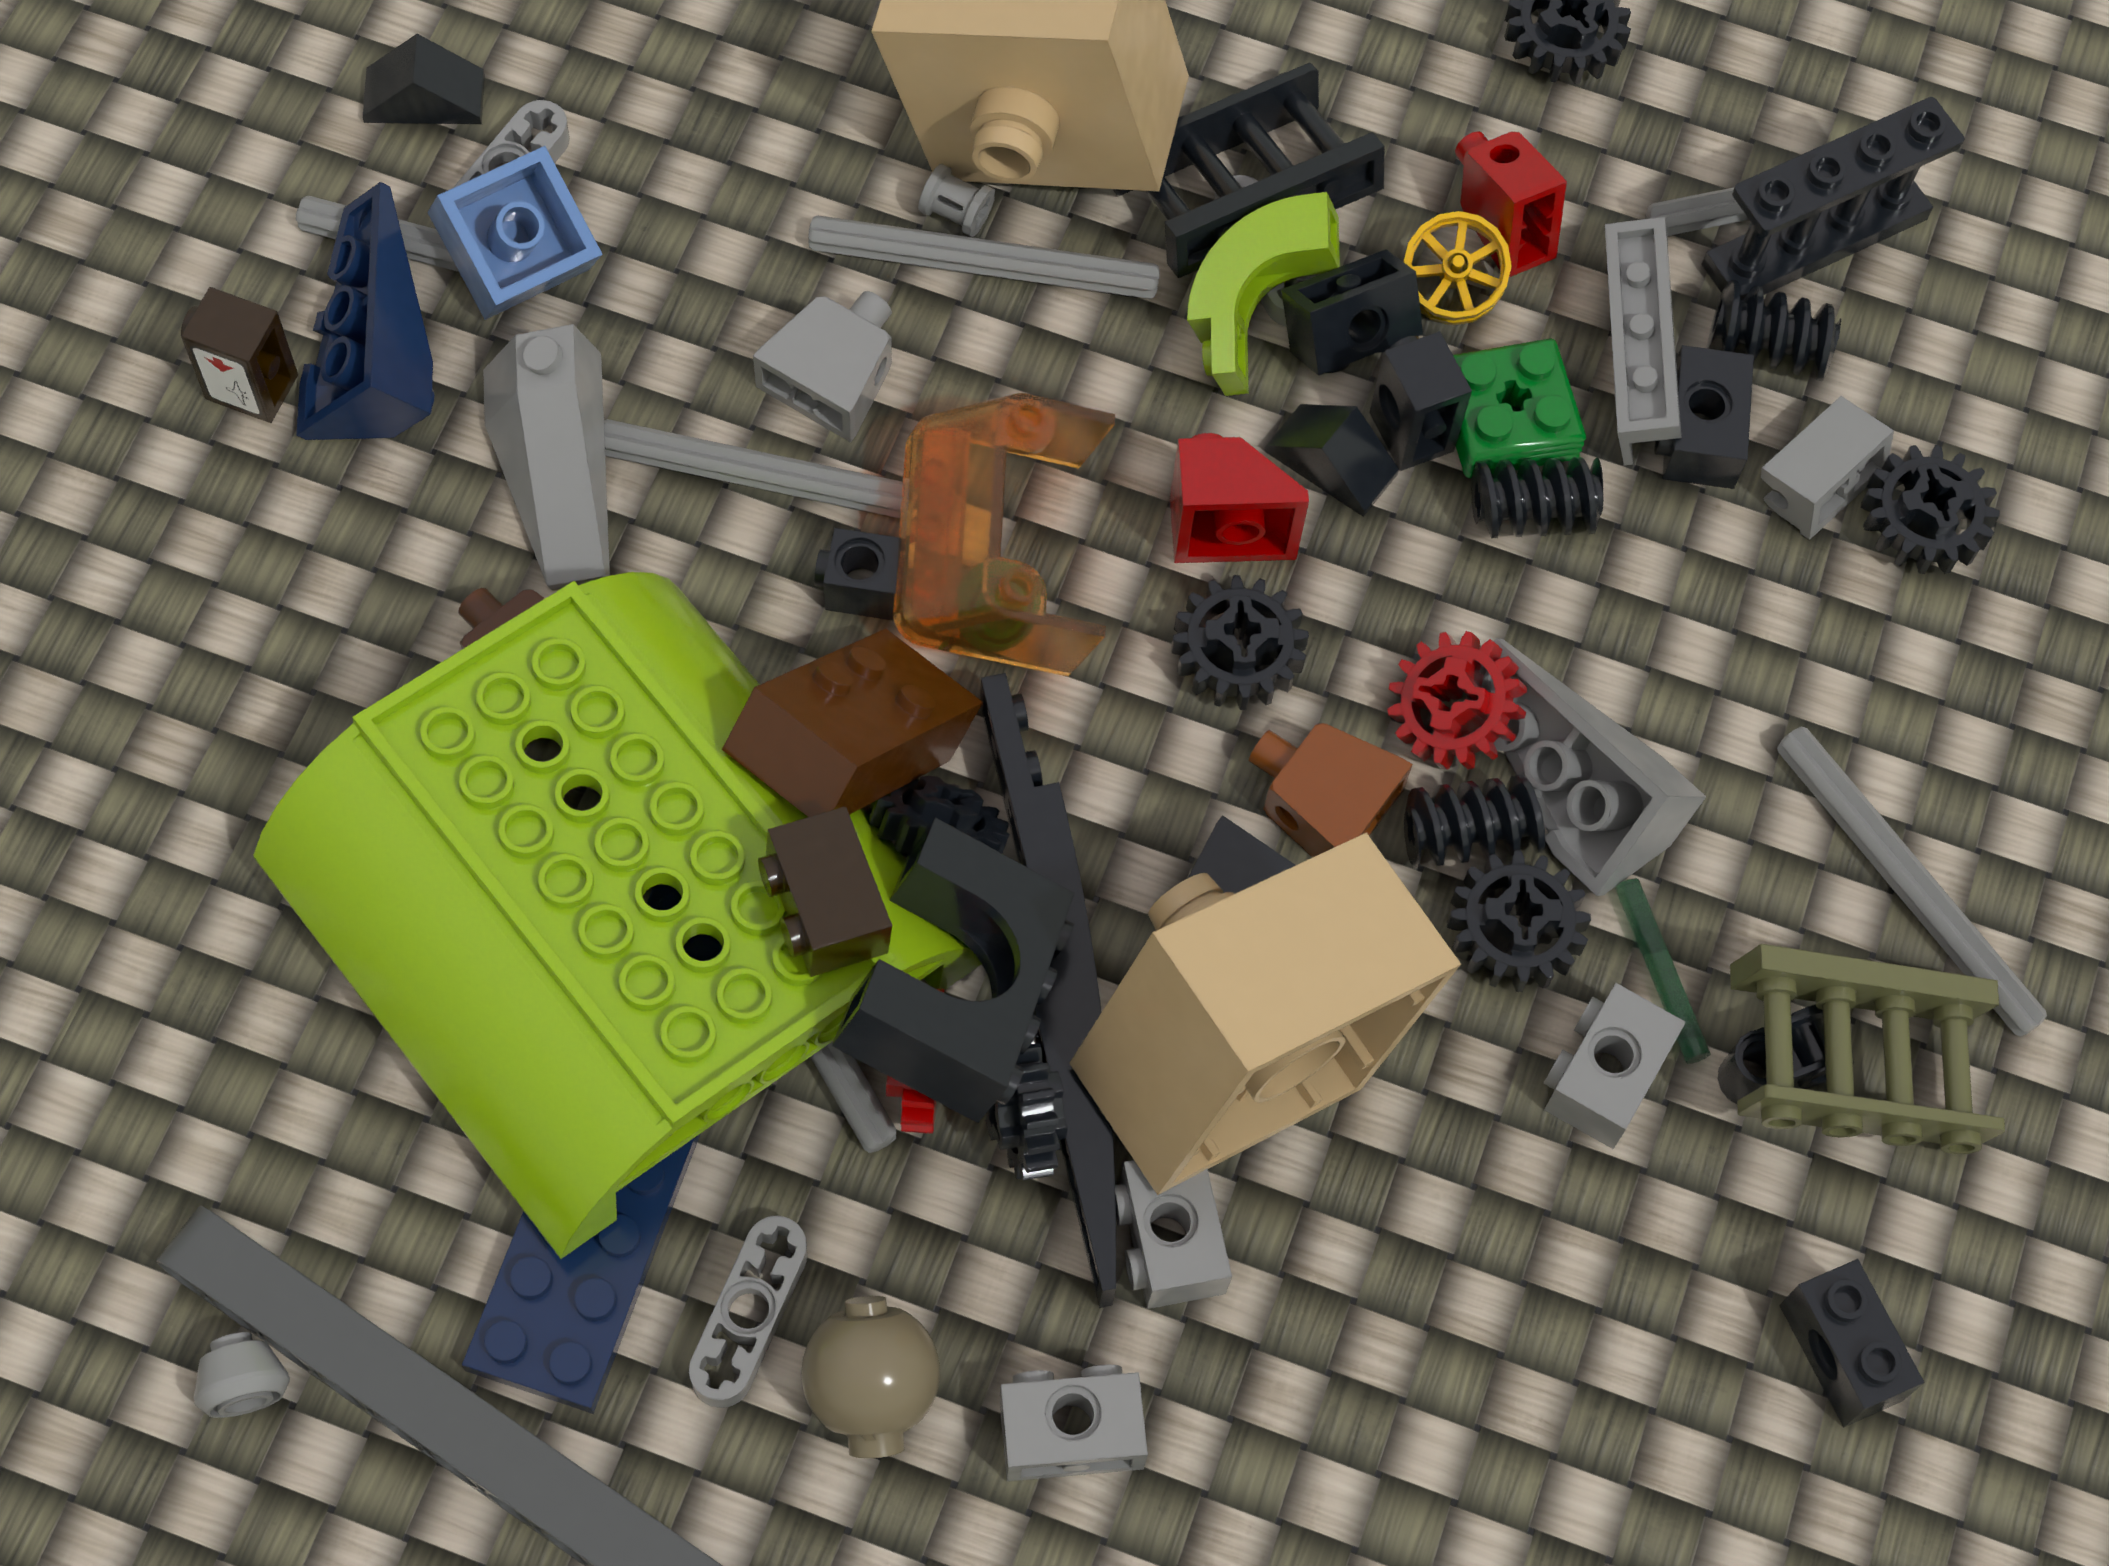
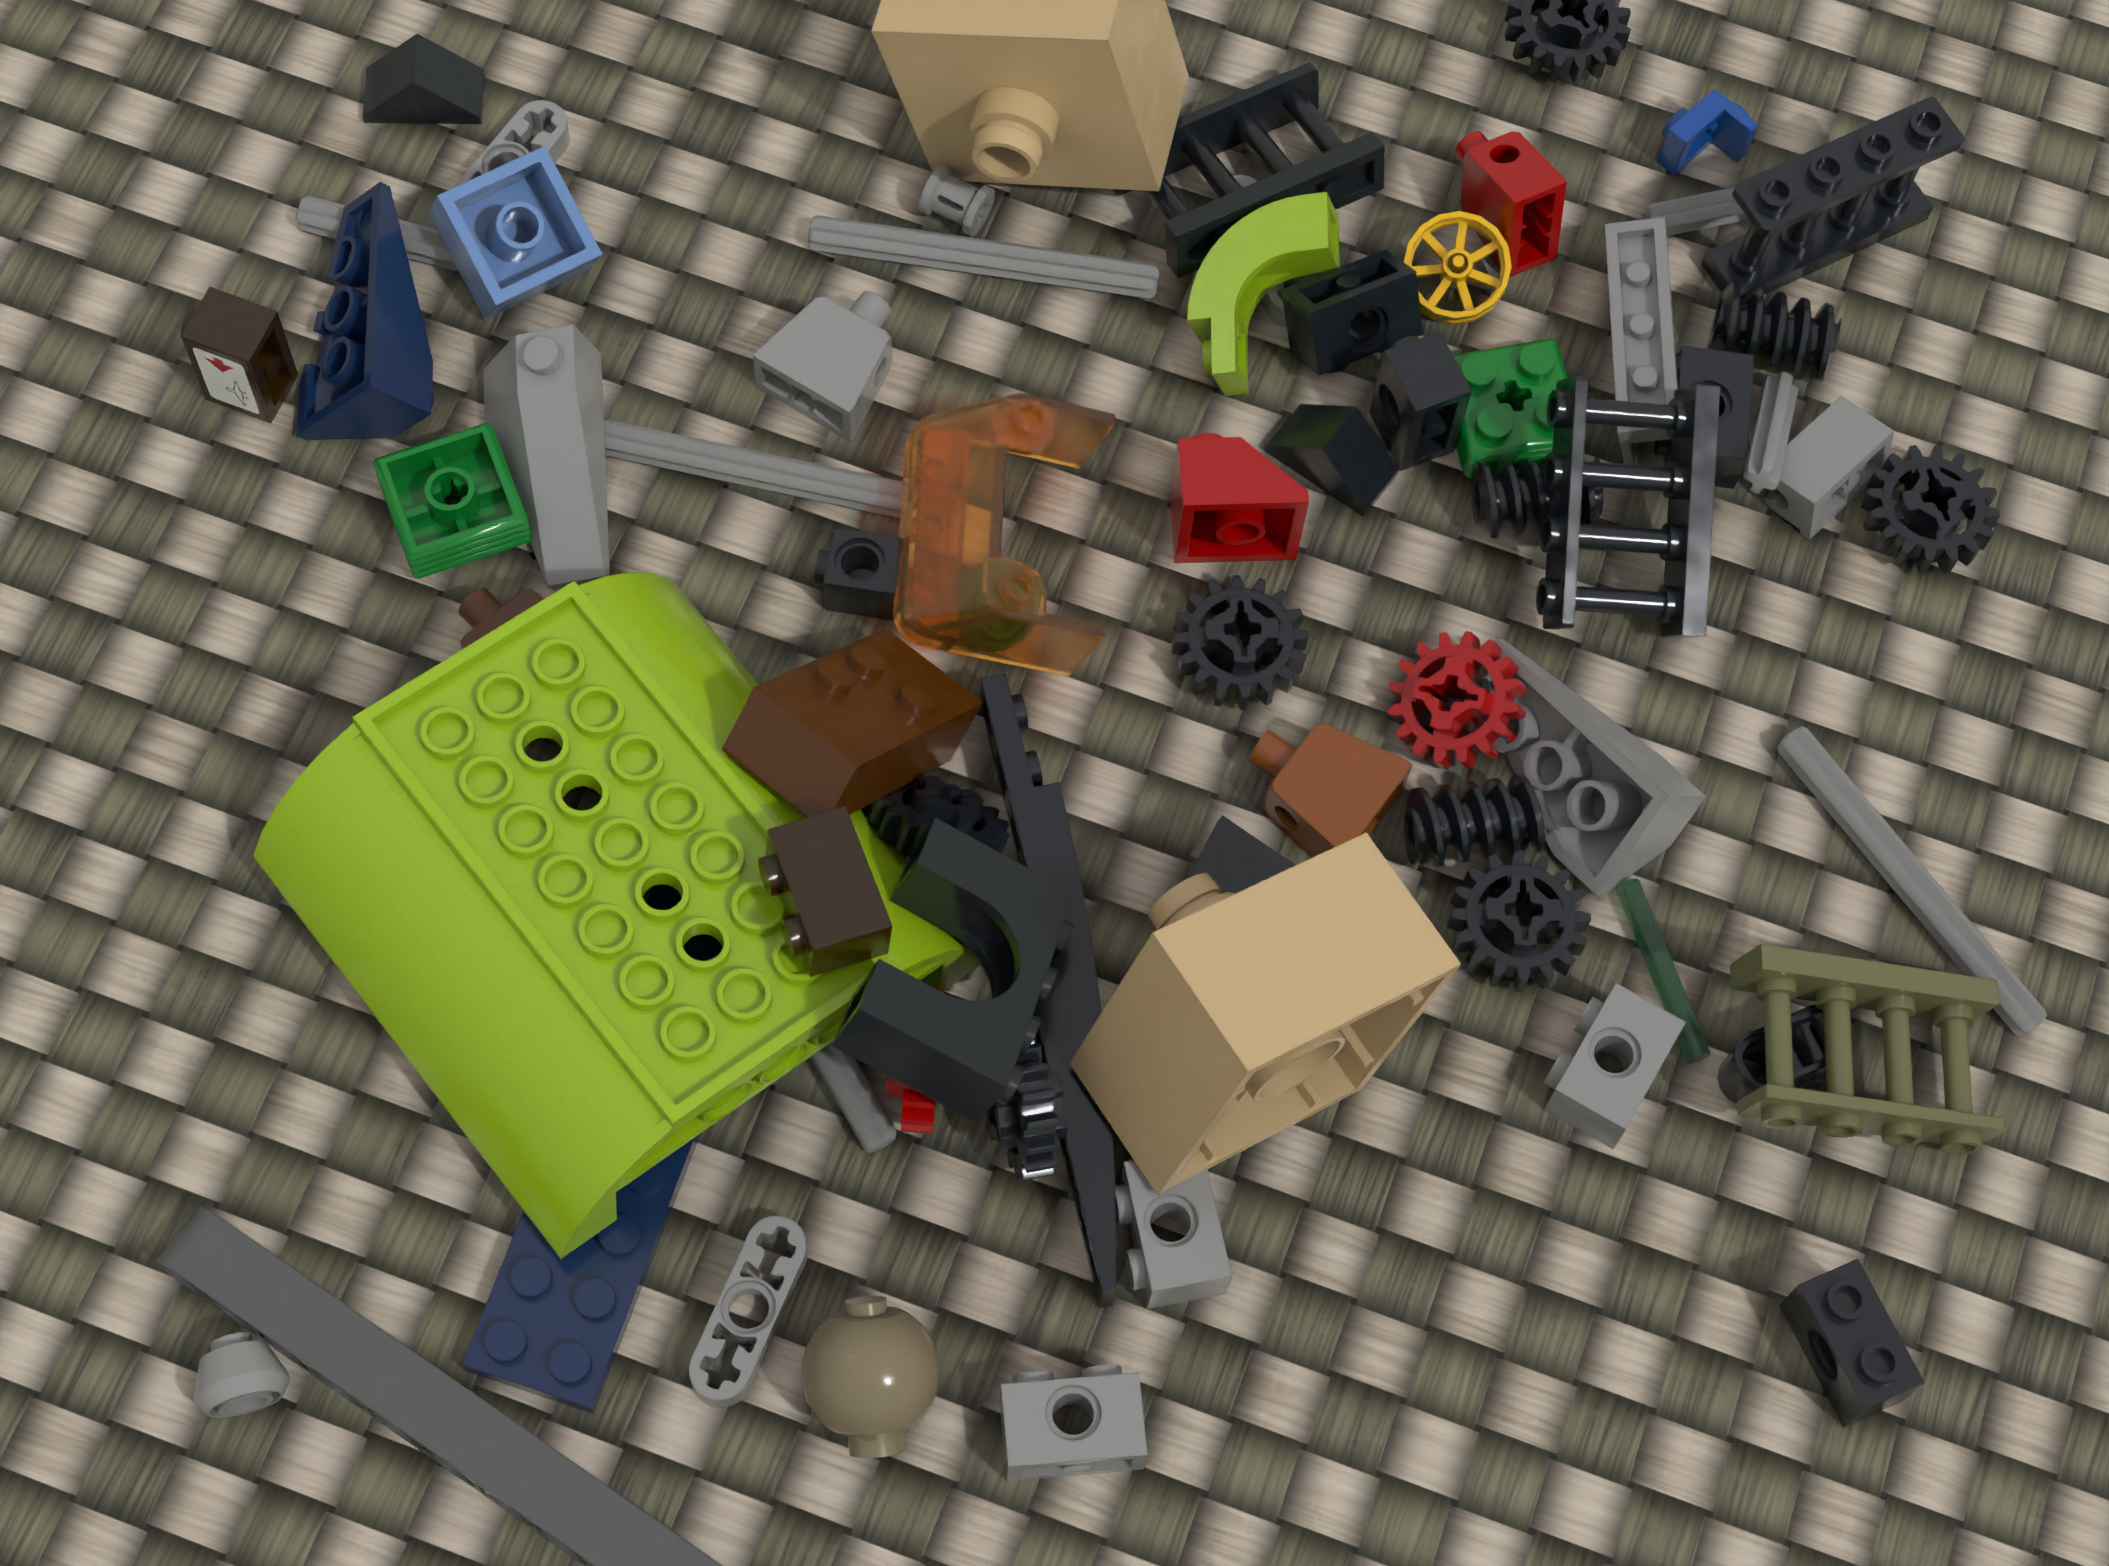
none -> green brick [373,423,532,579]
none -> black fence [1536,376,1720,638]
none -> blue bracket [1657,89,1757,176]
none -> light grey axle [1743,371,1798,494]

